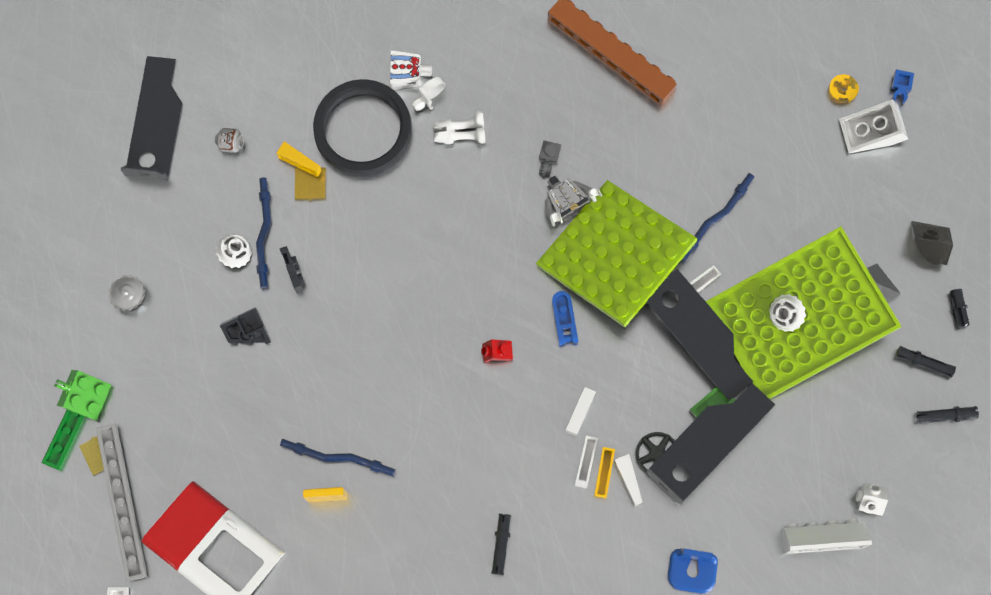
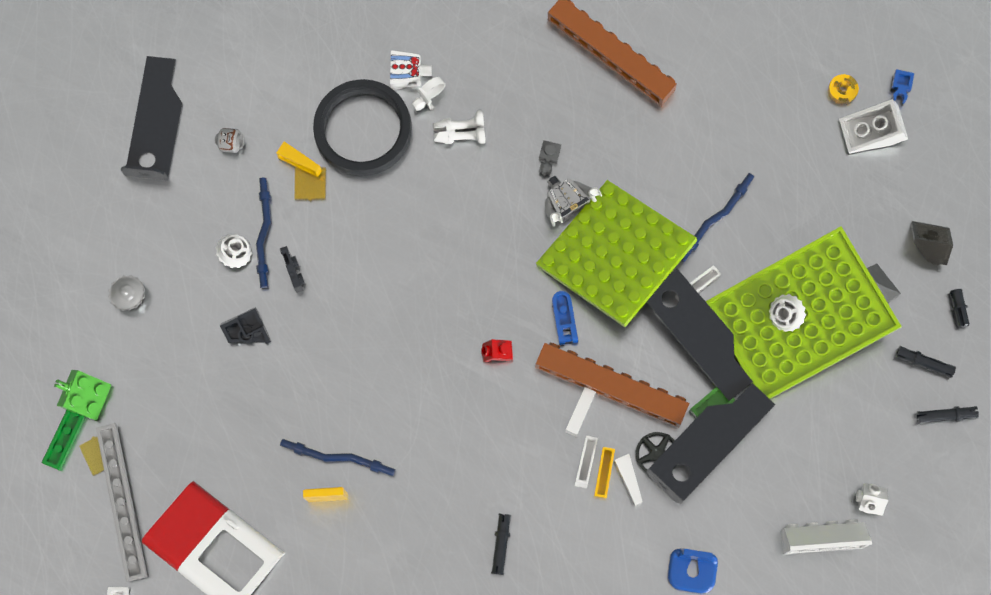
none -> dark orange brick [535,342,690,428]

